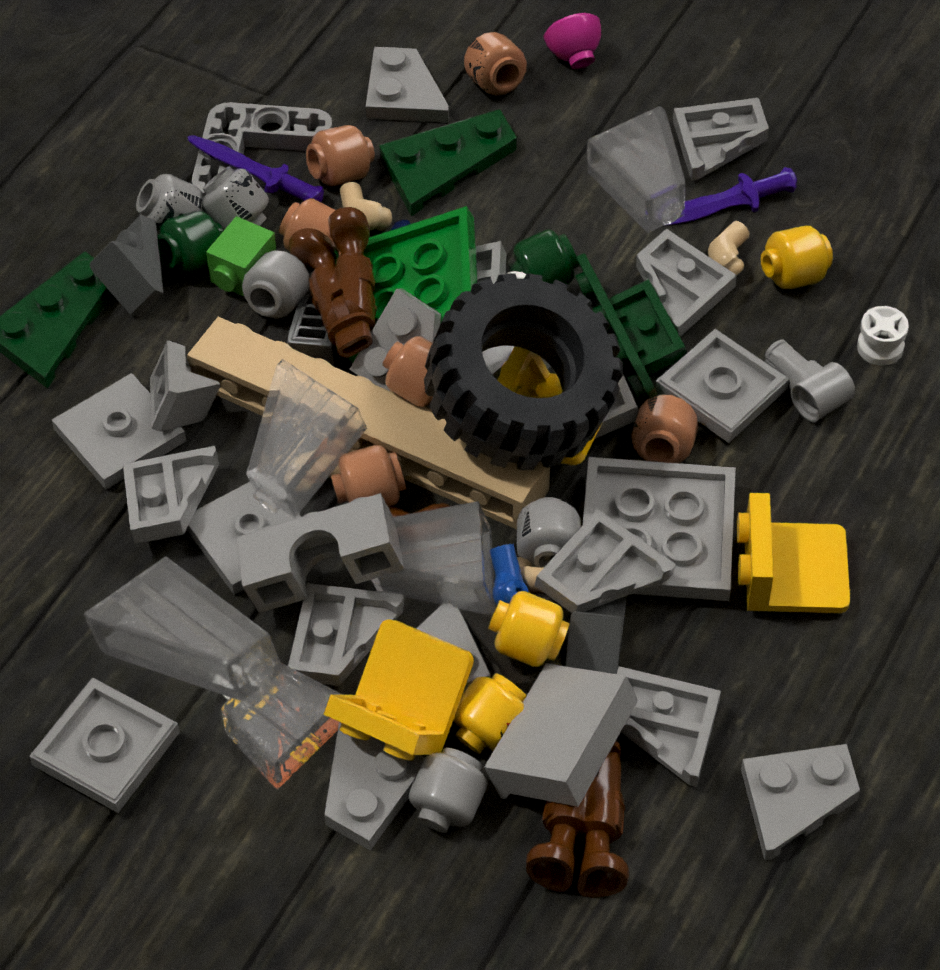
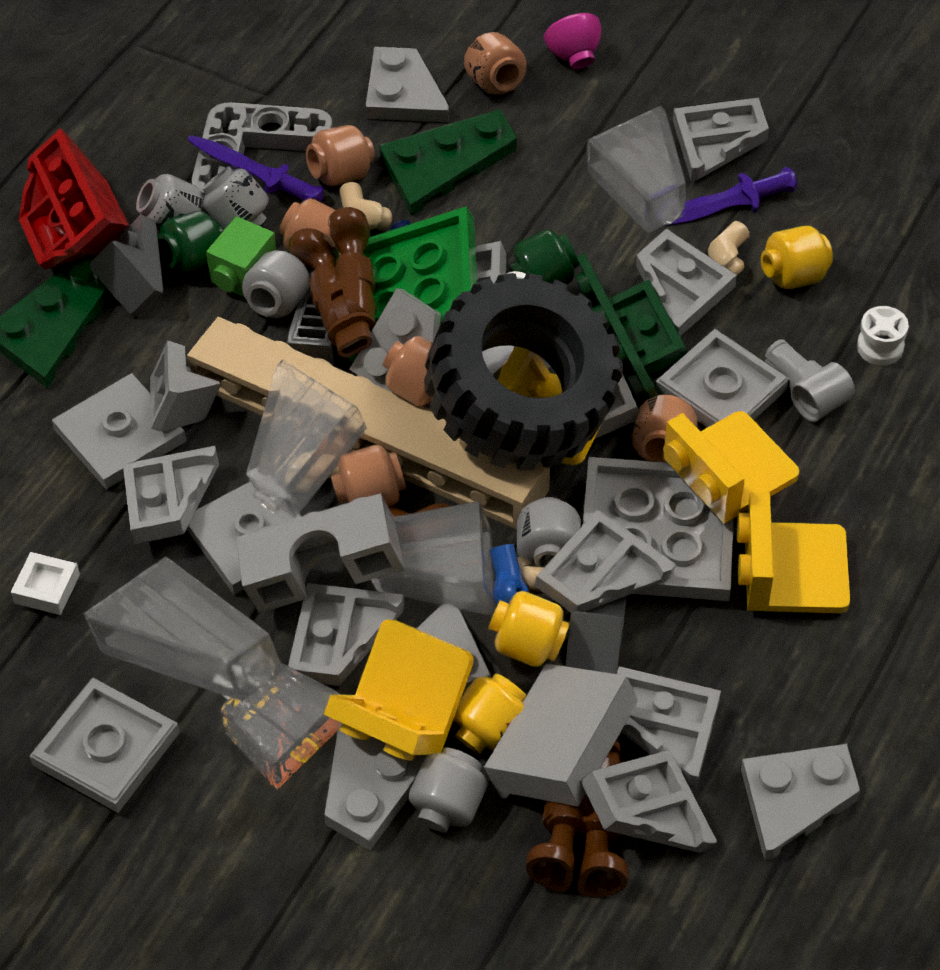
none -> white plate [11,552,80,615]
none -> red wedge [19,128,129,270]
none -> light grey wing [581,750,717,853]
none -> yellow bracket [663,411,799,524]

